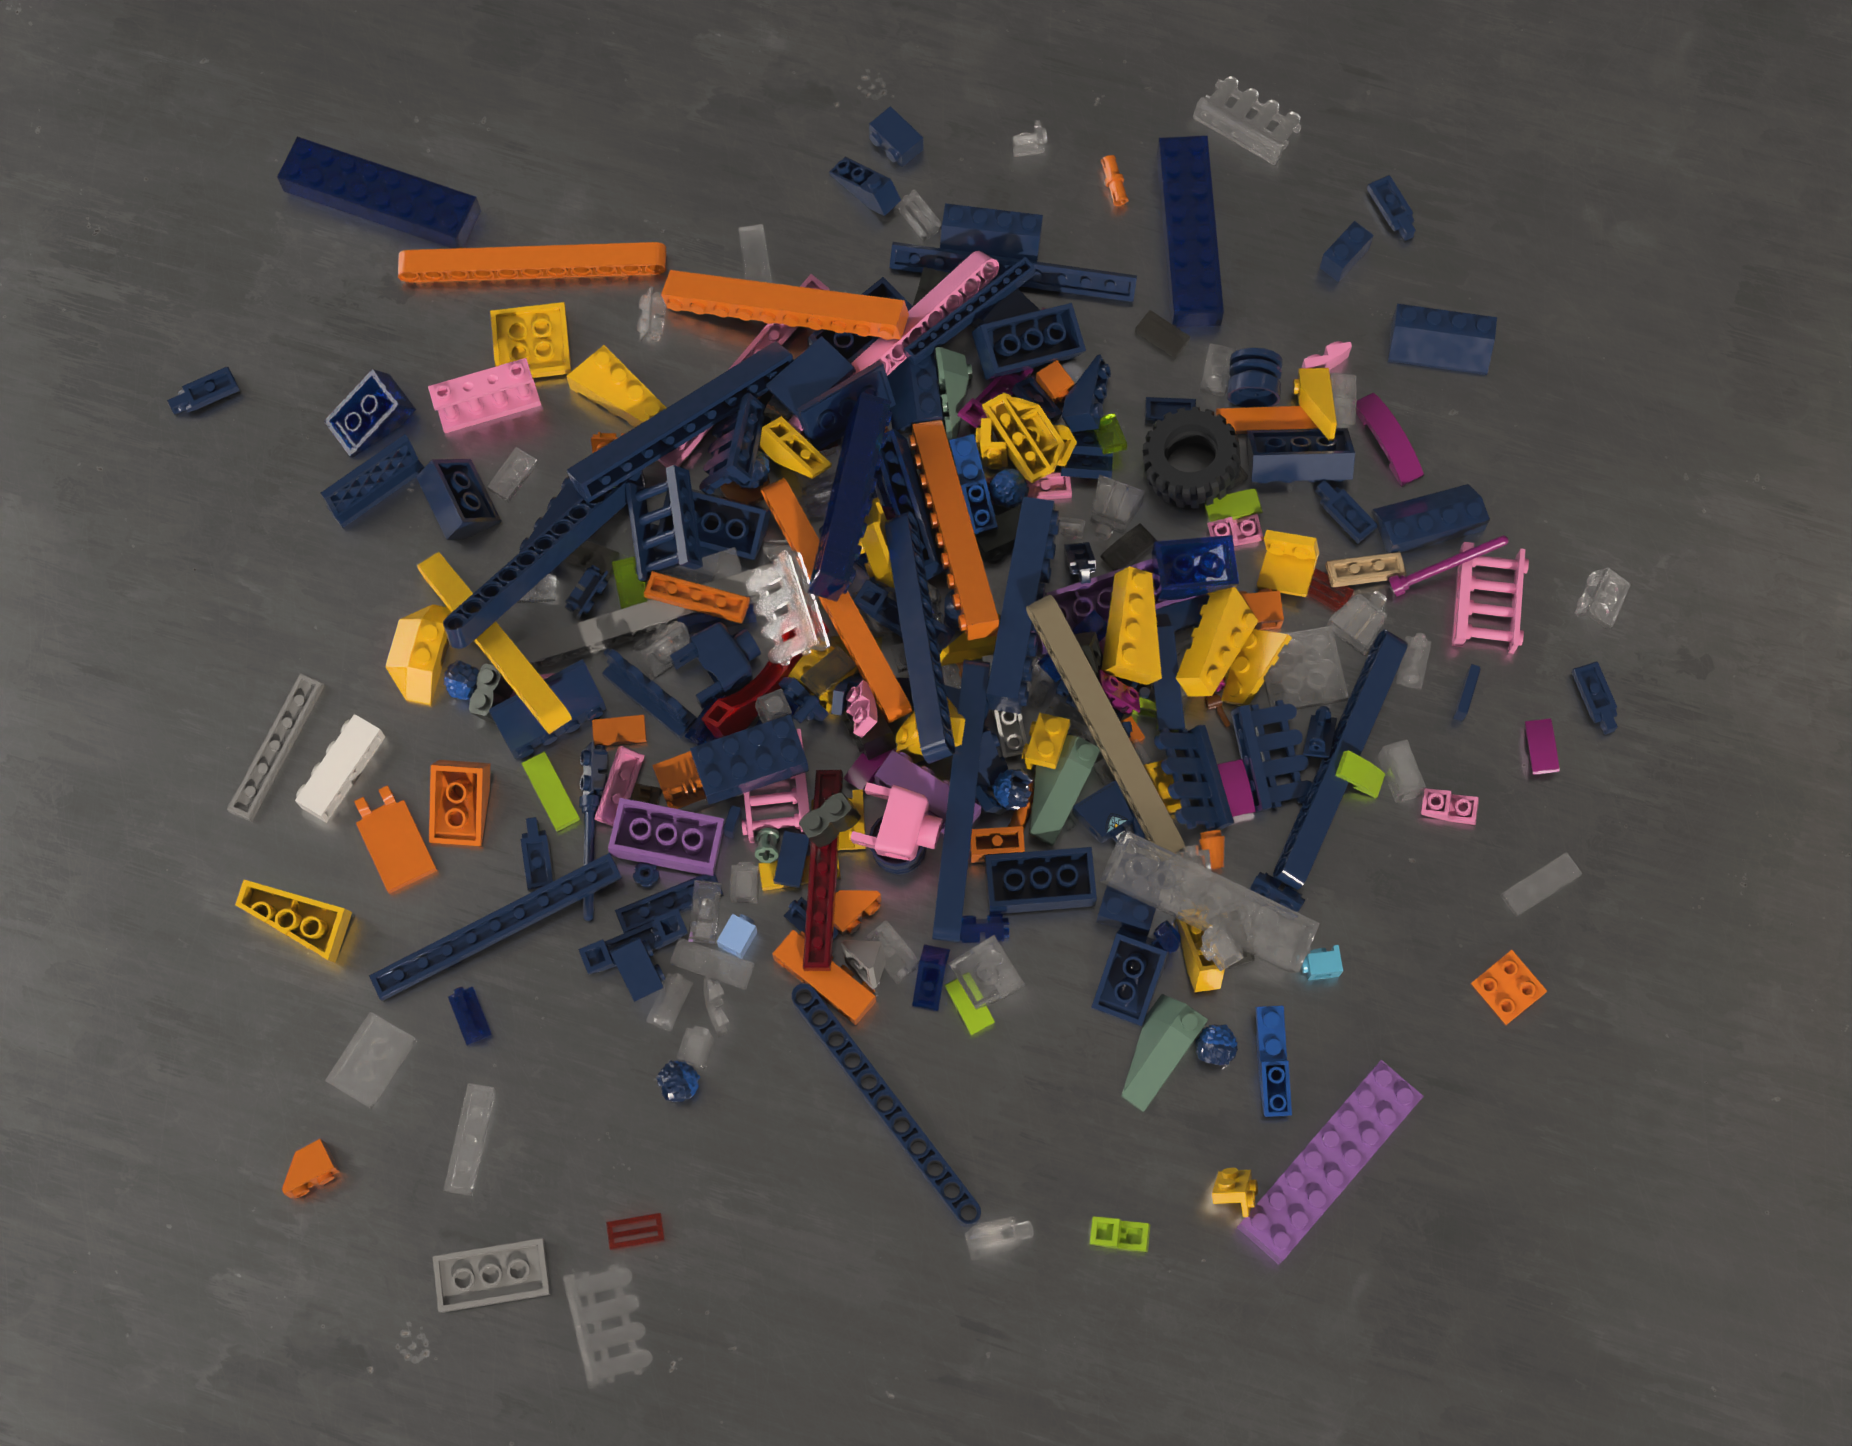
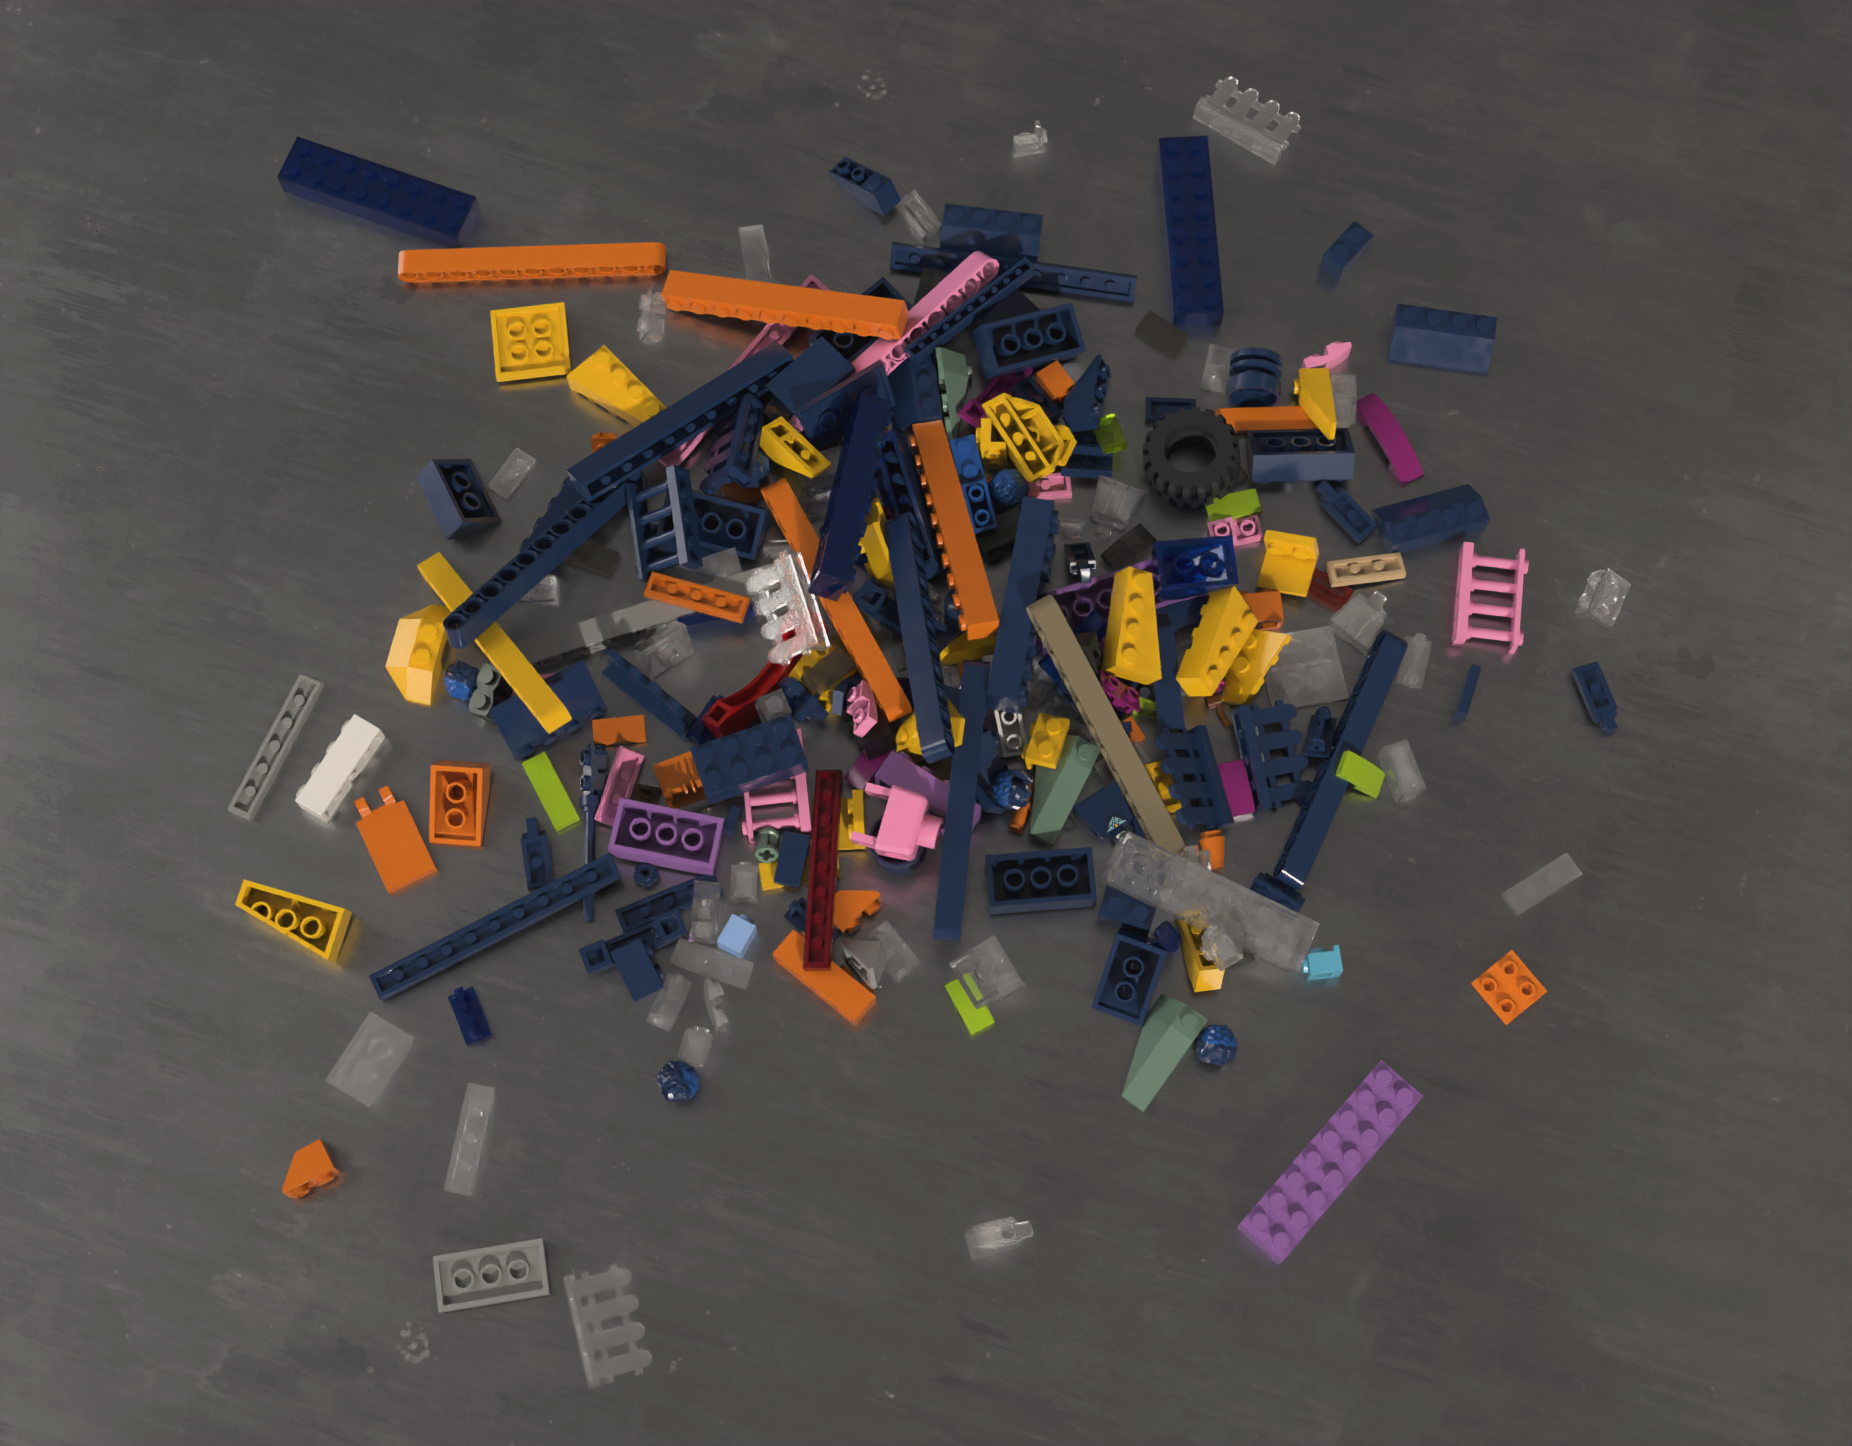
dark blue hinge [167,367,240,415] -> none
dark blue fence [321,434,425,528] -> none
clear blue slope [324,369,416,458] -> none
bright pink fence [428,358,541,433] -> none
dark blue hinge [565,565,609,619] -> none
clear red tile [606,1213,665,1251] -> none
clear neon green tile [612,556,647,609] -> none
dark blue piece [669,622,761,709] -> none
dark blue beam [792,983,981,1228] -> none
pearl dark grey brick [799,793,861,847] -> none
dark blue brick [869,106,924,167] -> none
clear blue slope [912,944,950,1011] -> none
clear blue hinge [960,914,1010,944] -> none
orange brick [970,826,1025,863] -> none
lime slope [1090,1216,1151,1253] -> none
orange pin [1100,155,1129,206] -> none
yellow bracket [1212,1168,1258,1217] -> none
blue slope [1255,1005,1292,1117] -> none
dark blue hinge [1367,175,1416,241] -> none
magenta piece [1388,535,1509,597] -> none
bright pink slope [1421,788,1479,825] -> none
magenta slope [1525,718,1560,775] -> none

